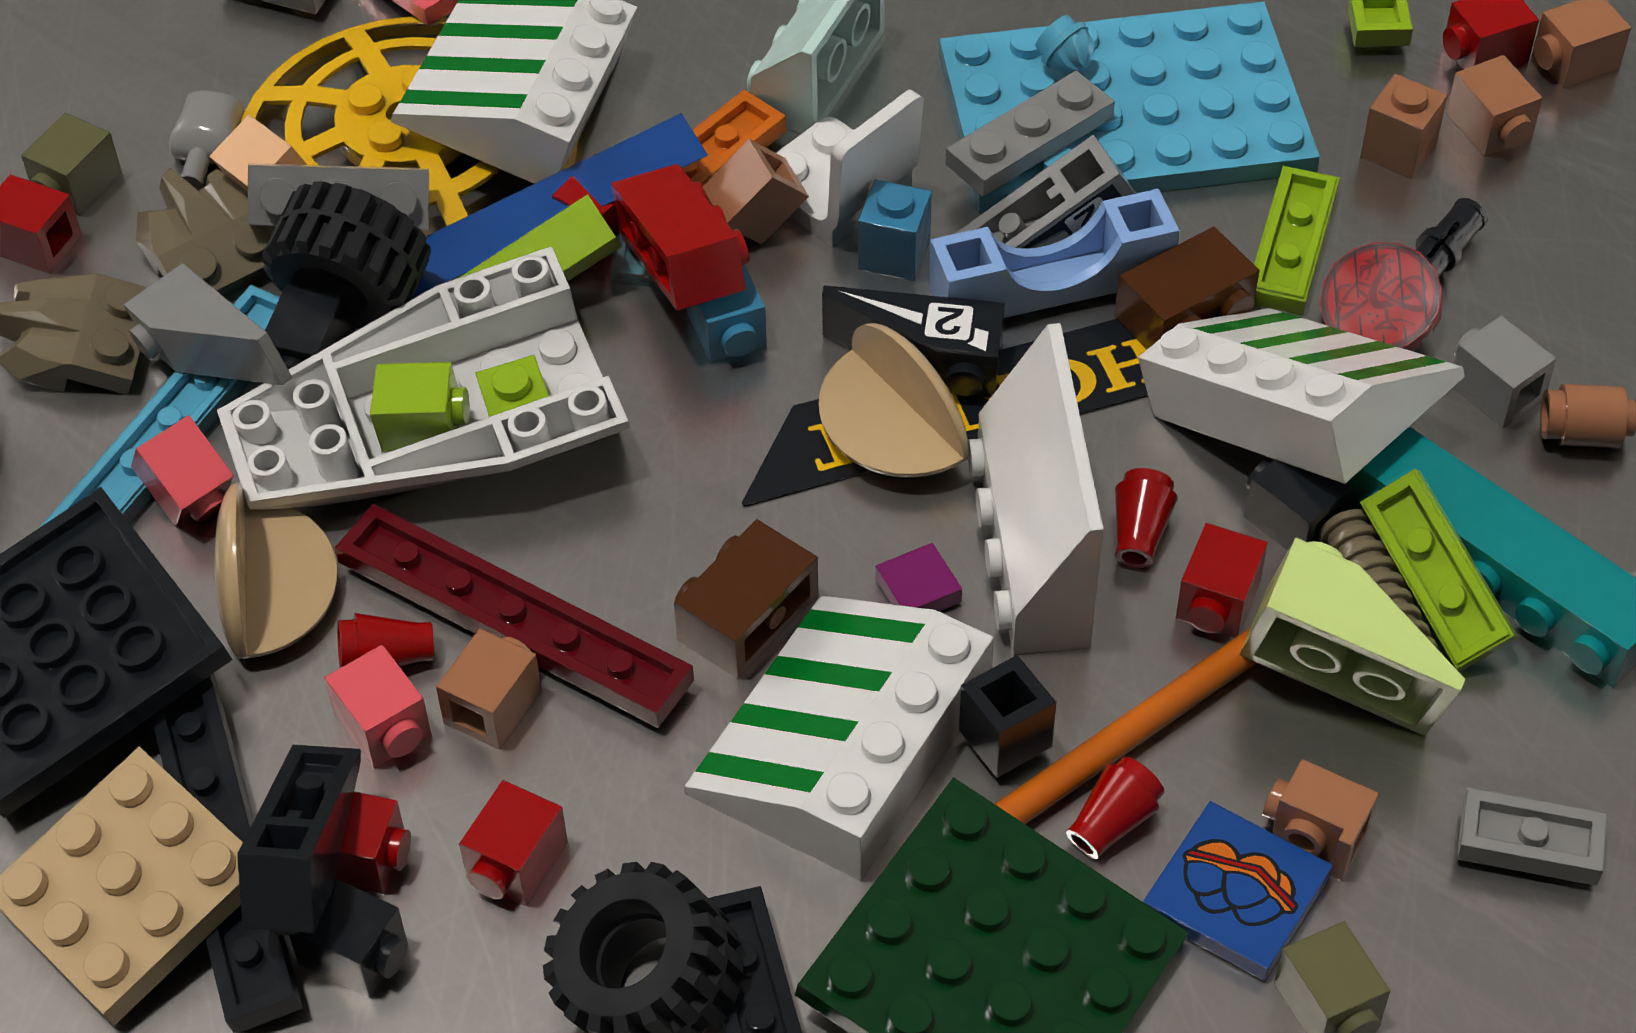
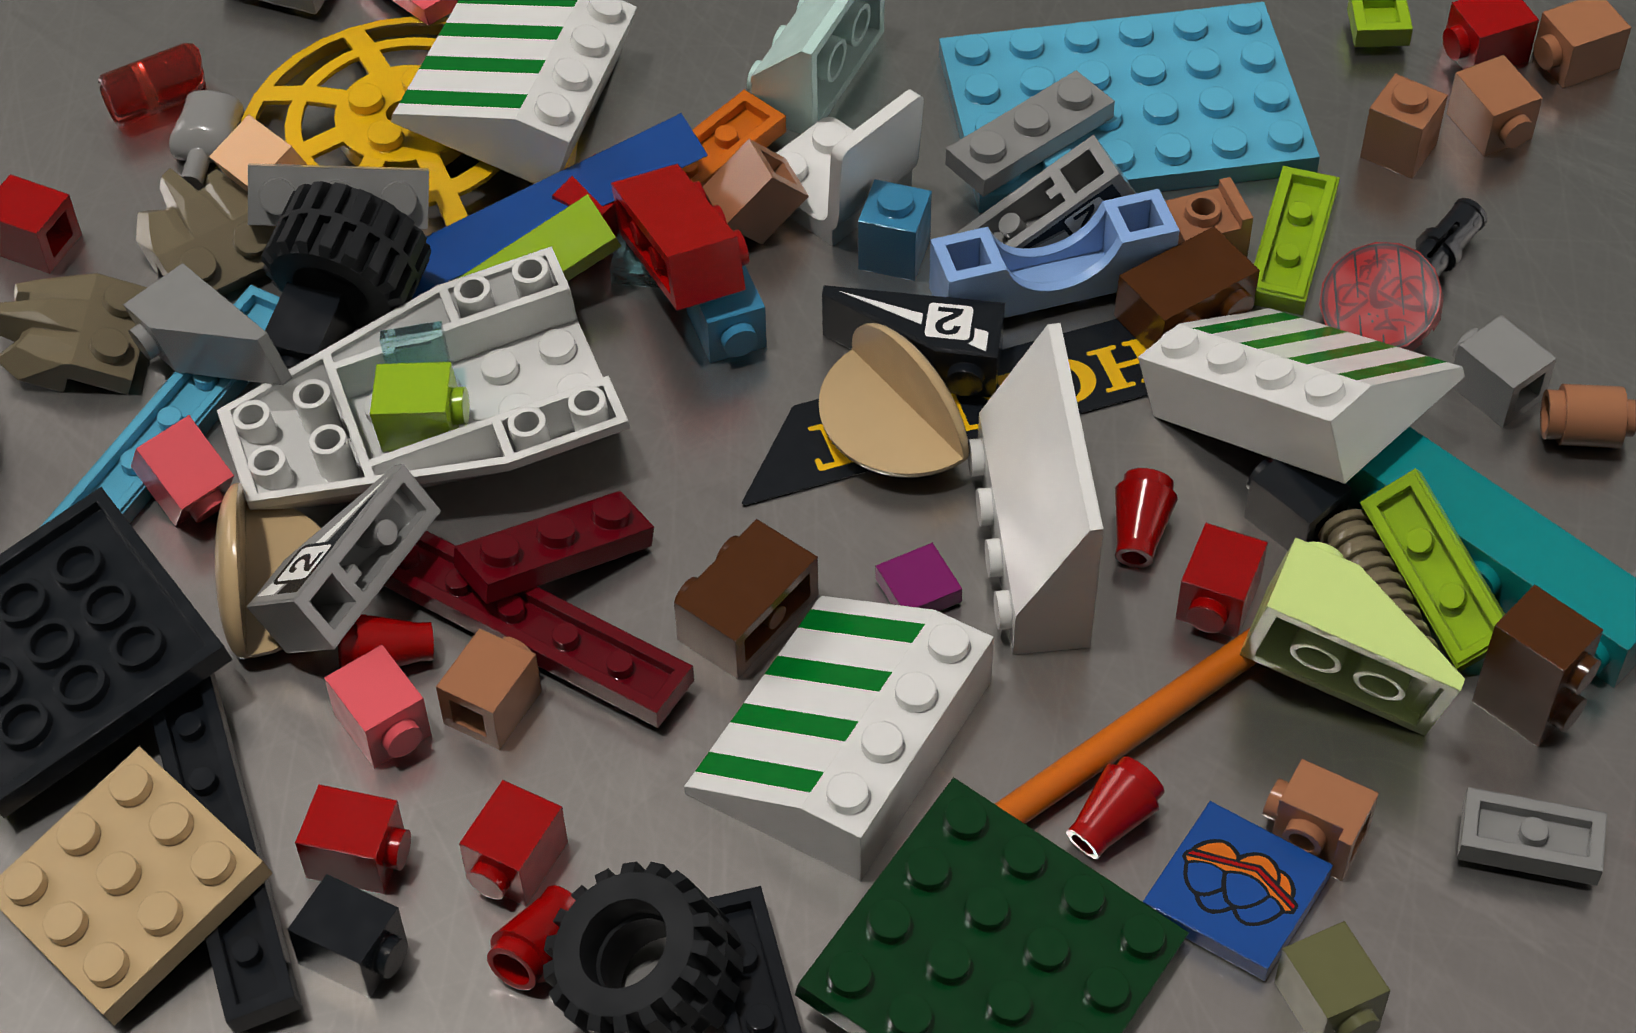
olive brick [21,112,122,216] -> none
black slope [237,744,361,935] -> none
lime plate [475,354,549,417] -> none
black brick [959,655,1057,778] -> none
medium azure plate [1035,15,1095,74] -> none
none -> clear red arm [98,43,207,127]
none -> light grey slope [247,464,441,653]
none -> clear light blue tile [379,321,451,364]
none -> dark red plate [454,491,654,604]
none -> red cone [487,885,576,990]
none -> nougat brick [1165,177,1254,257]
none -> reddish brown brick [1472,584,1603,747]

